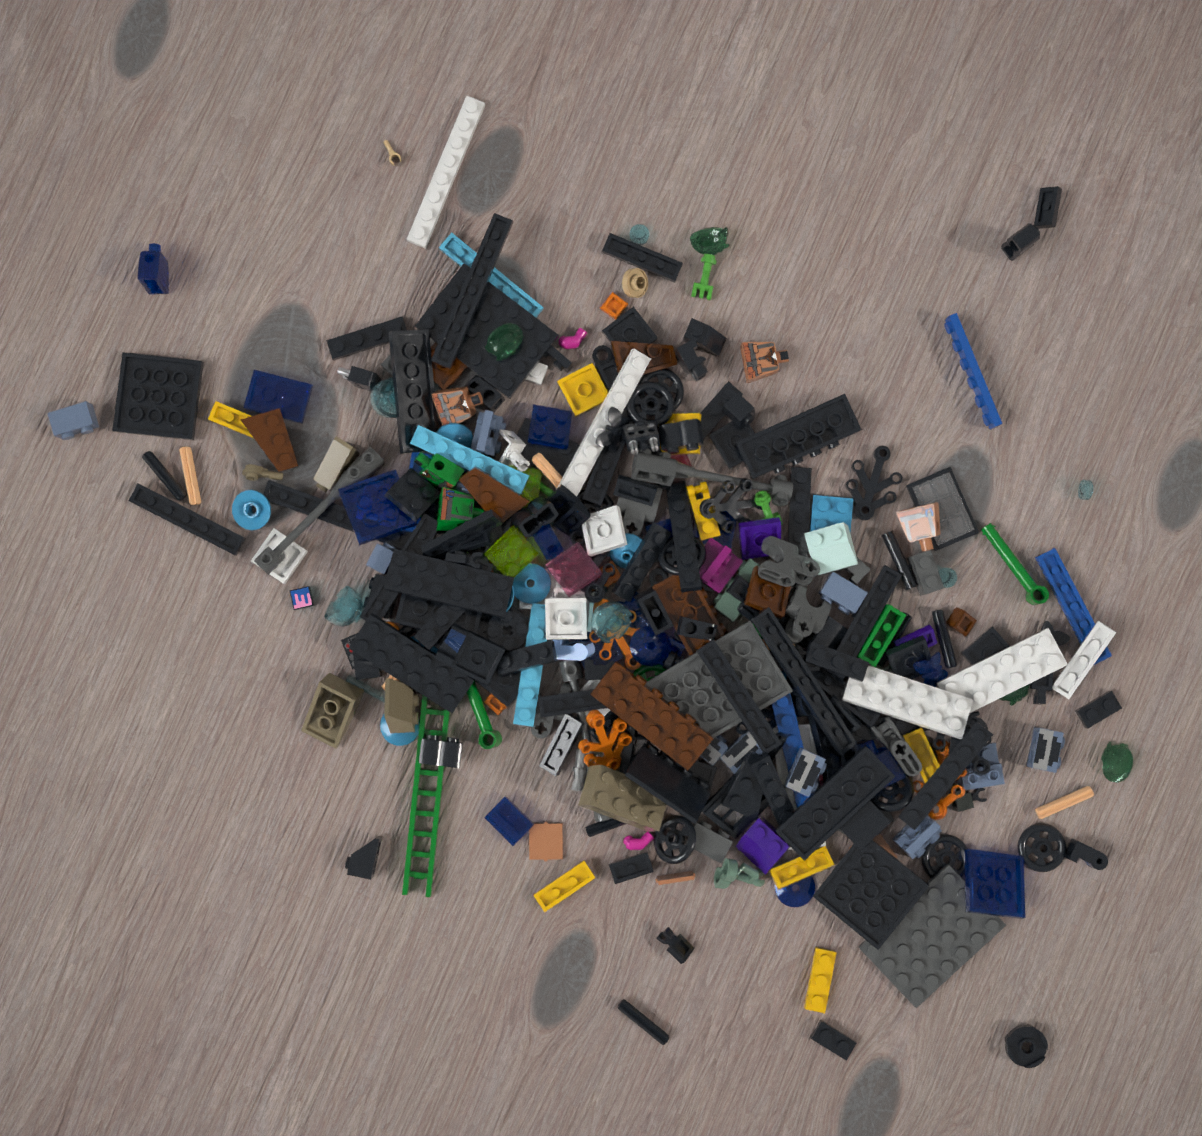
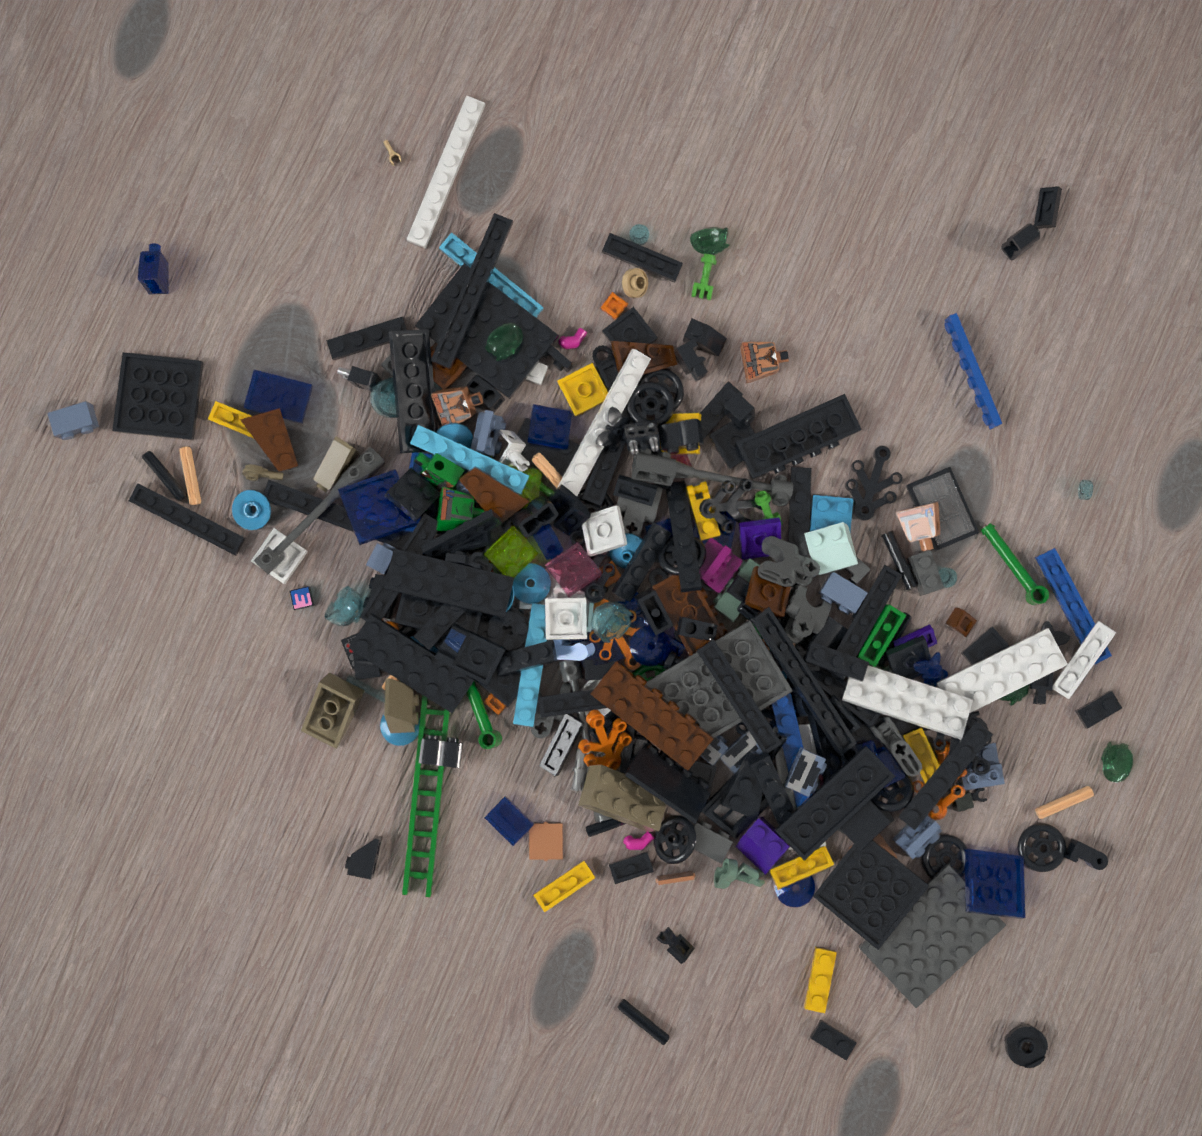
black axle [932,609,957,668] -> none
brick [1026,727,1065,773] -> none

